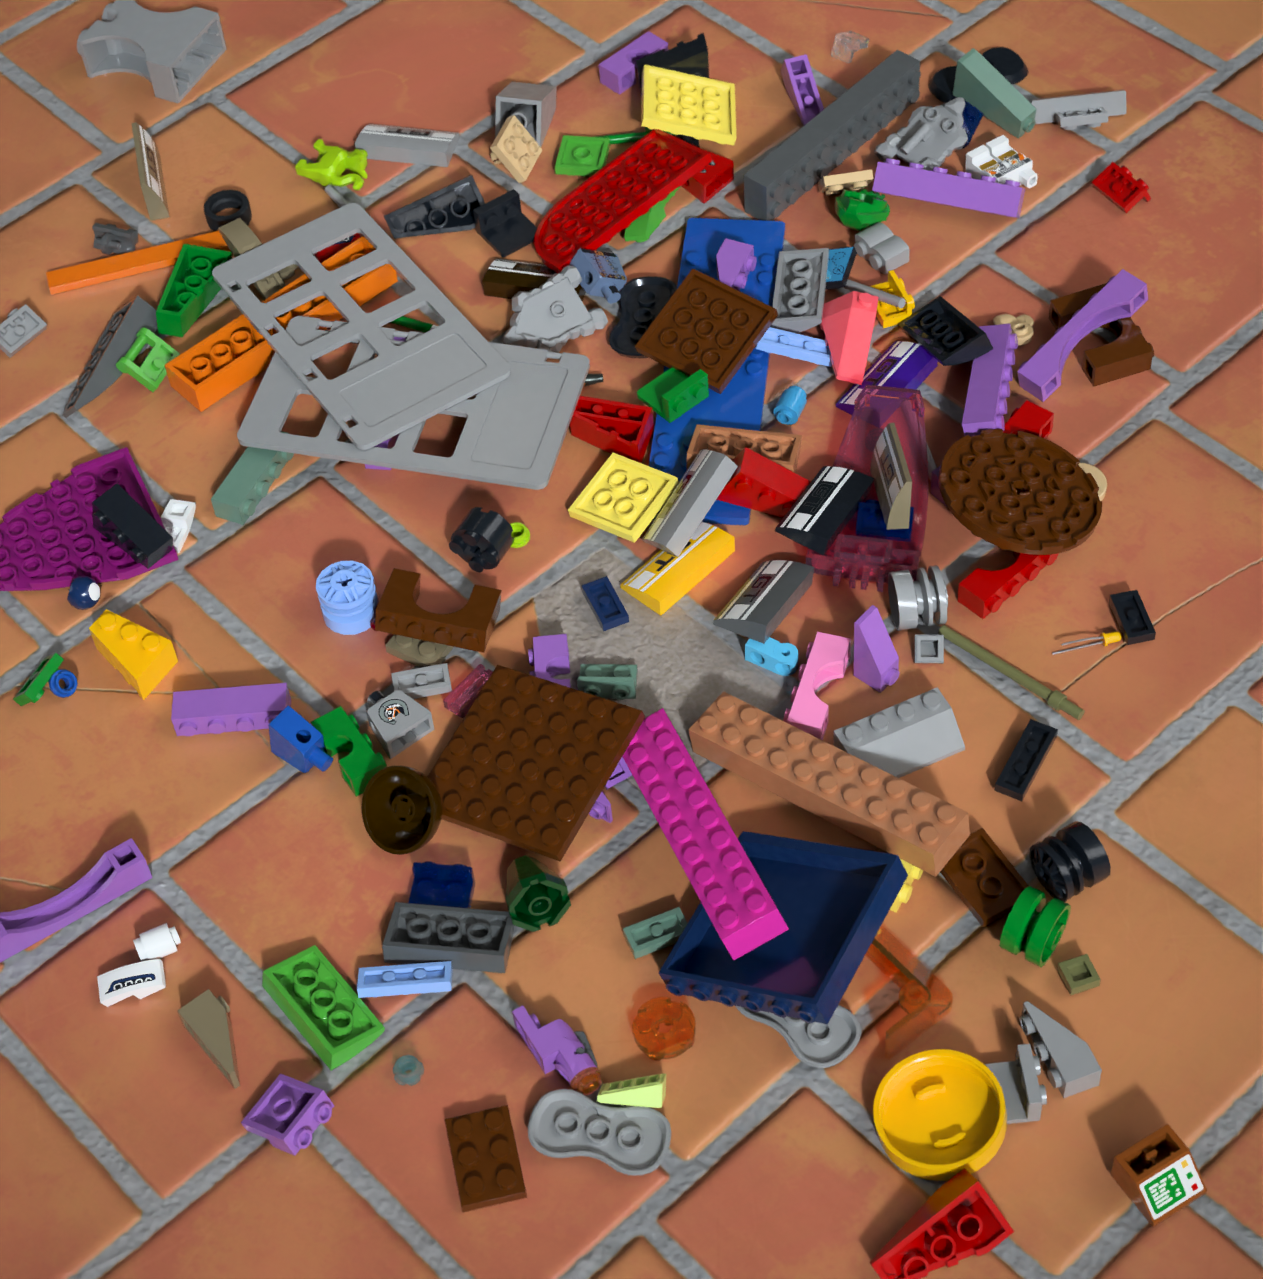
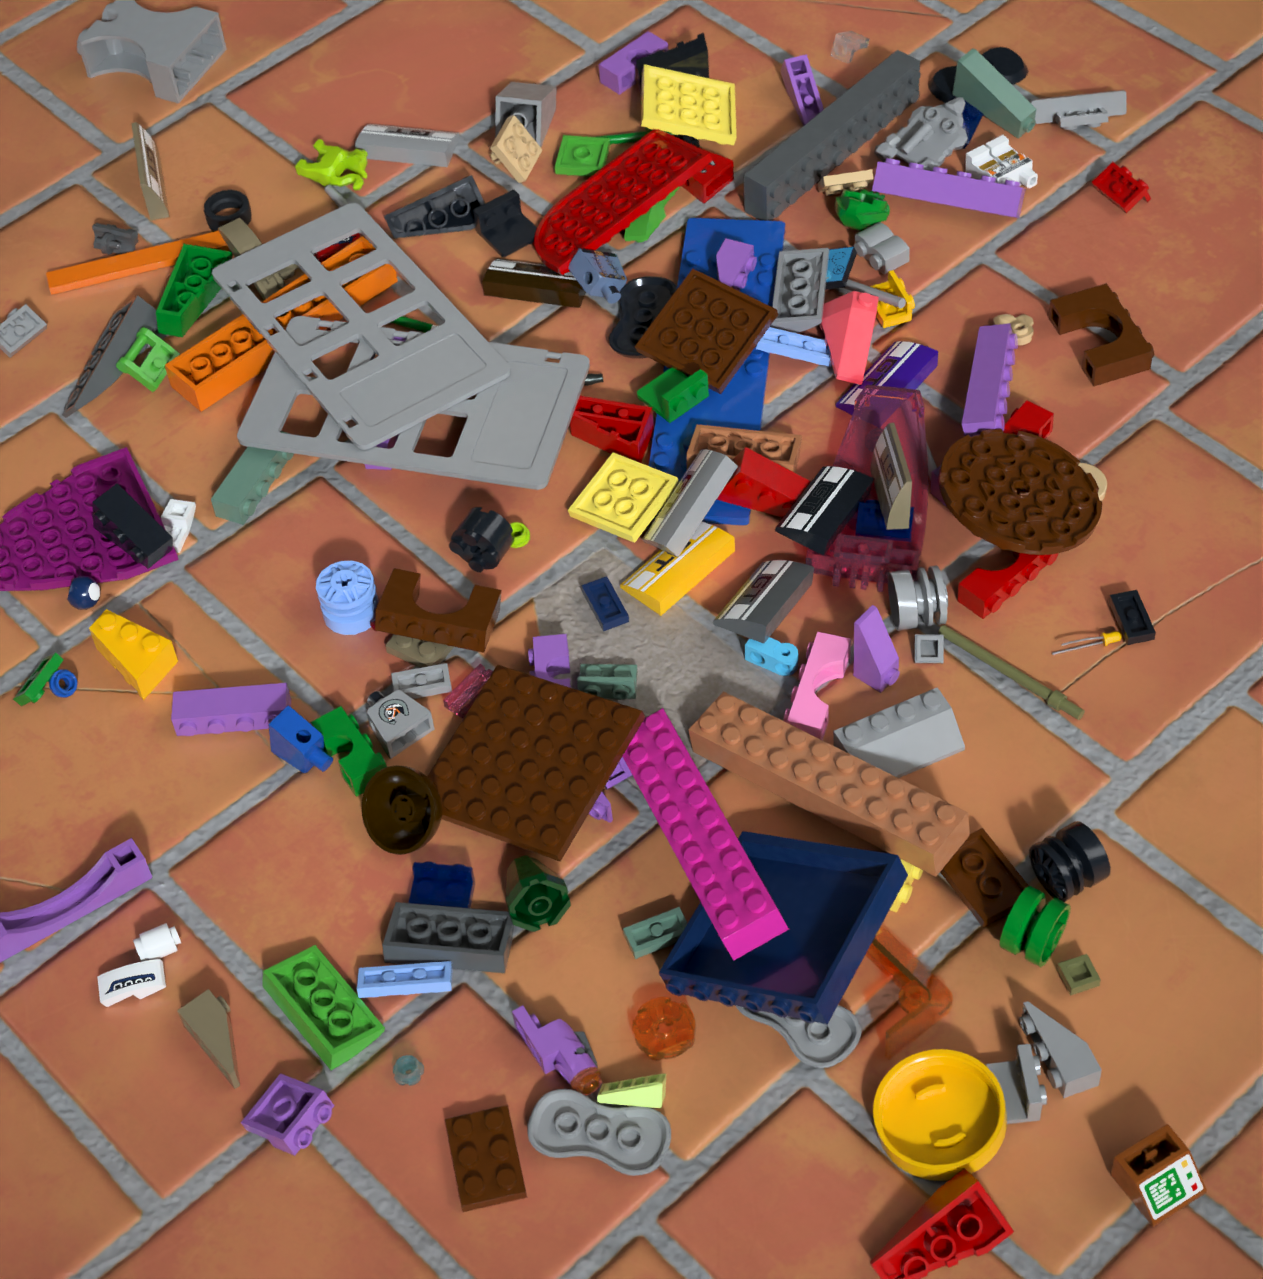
light grey shield [503,266,608,353] -> none
dark azure brick [773,386,807,425] -> none
black slope [898,296,993,366] -> none
black plate [995,719,1058,801] -> none
medium lavender arch [1017,269,1148,402] -> none

